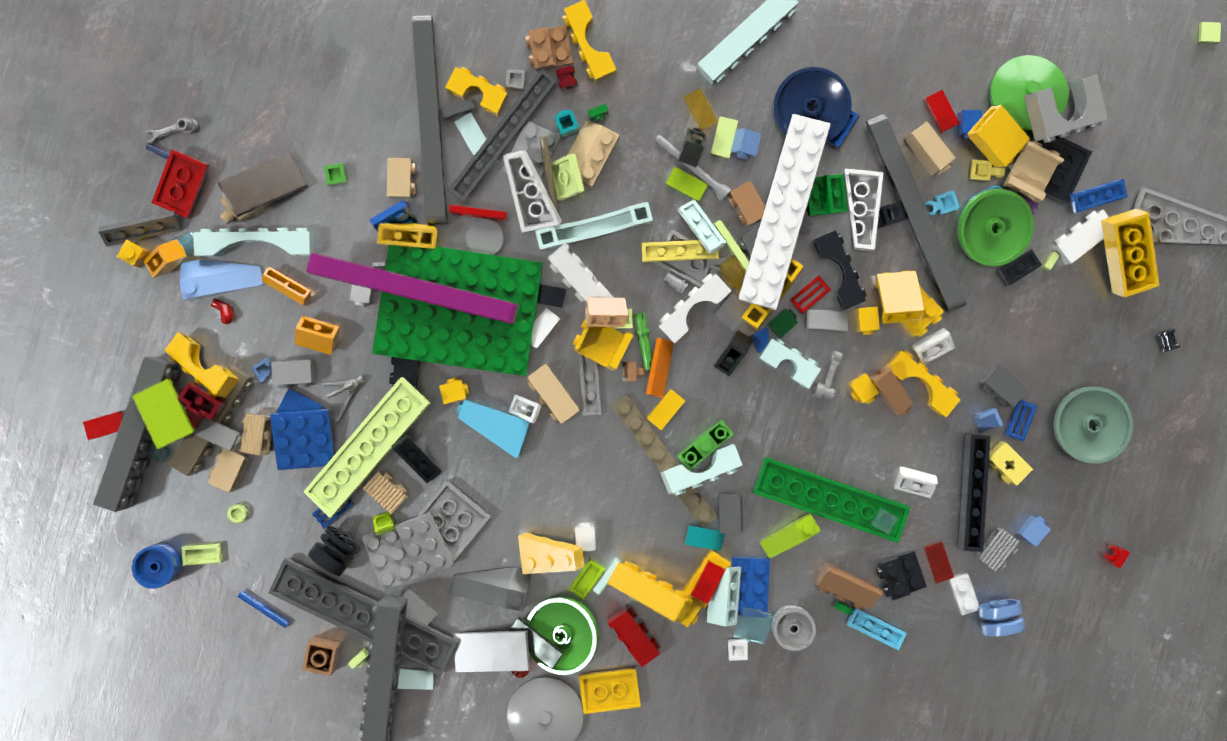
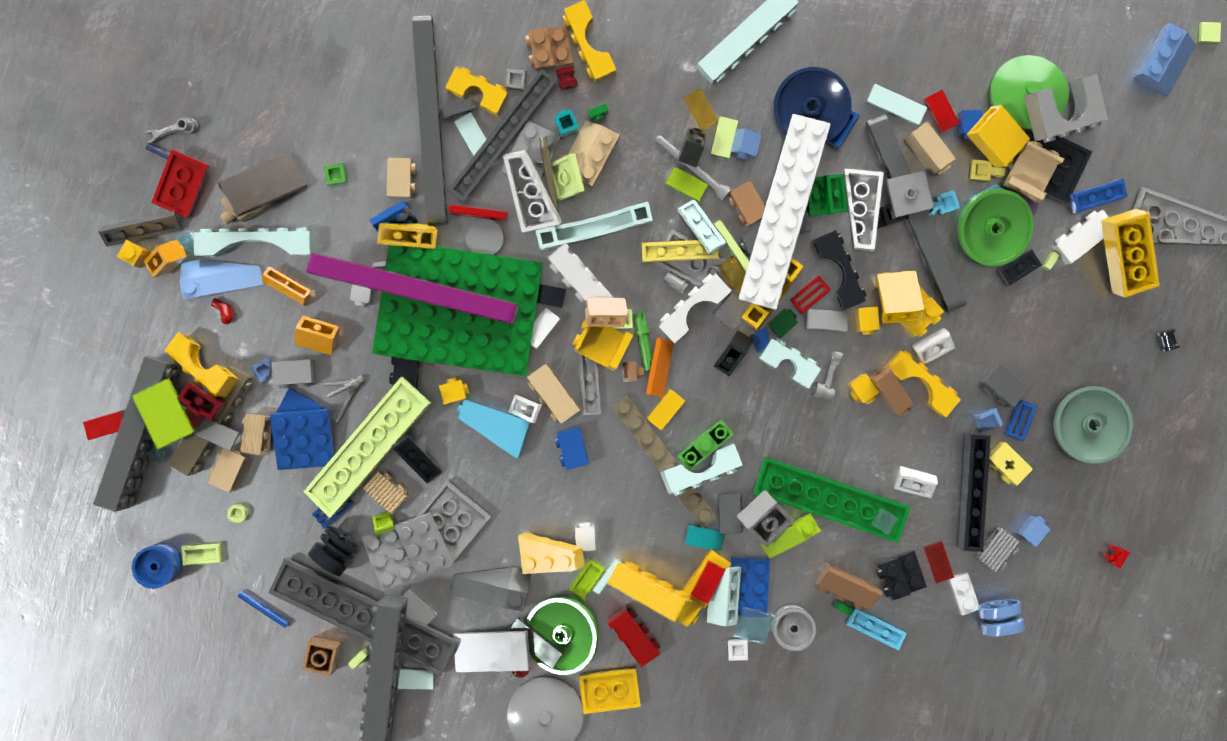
none -> blue brick [554,426,589,470]
none -> light grey brick [737,490,795,548]
none -> light aqua tile [866,84,927,126]
none -> light grey plate [886,170,934,218]
none -> medium blue slope [1134,22,1196,96]

